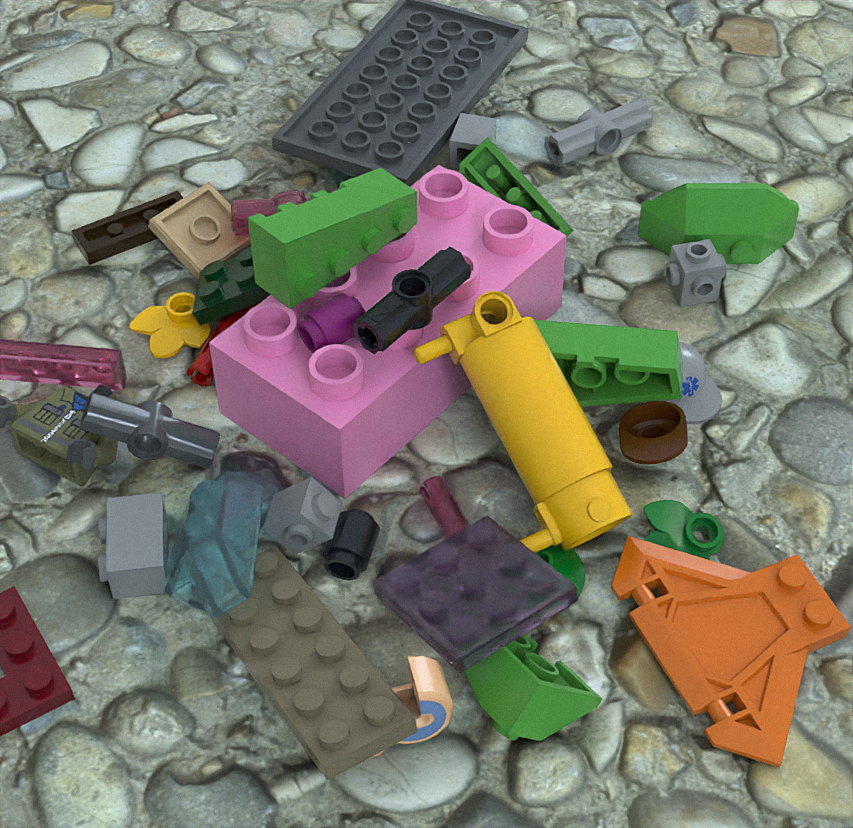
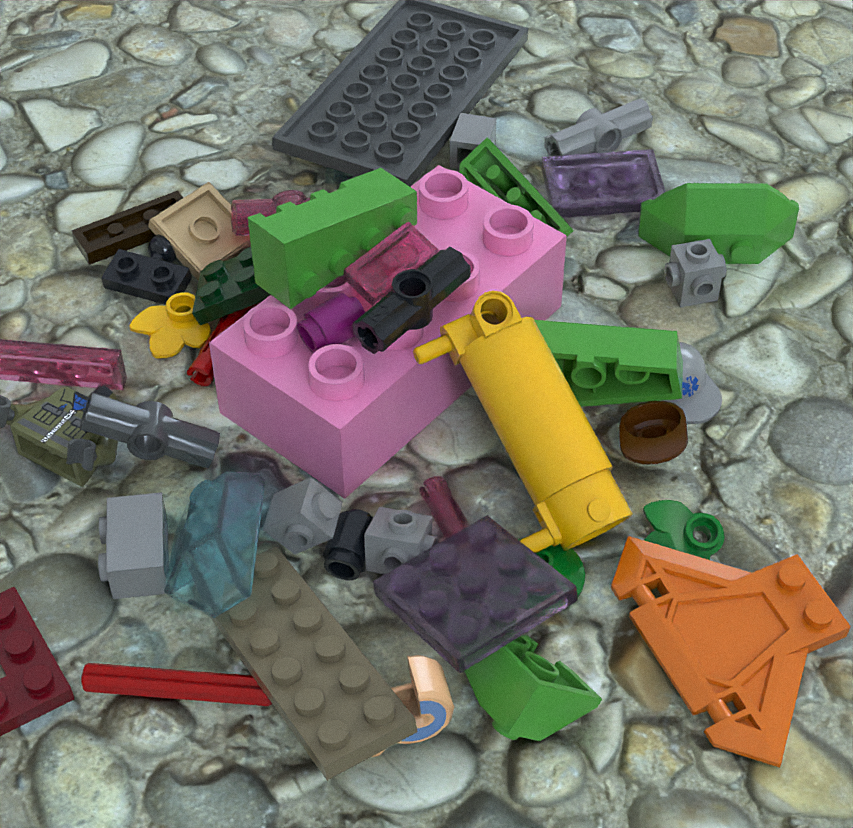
none -> red axle [81,663,272,706]
none -> black plate [101,234,192,305]
none -> clear pink plate [343,221,438,306]
none -> light grey brick [364,507,439,581]
none -> clear purple plate [541,149,666,218]

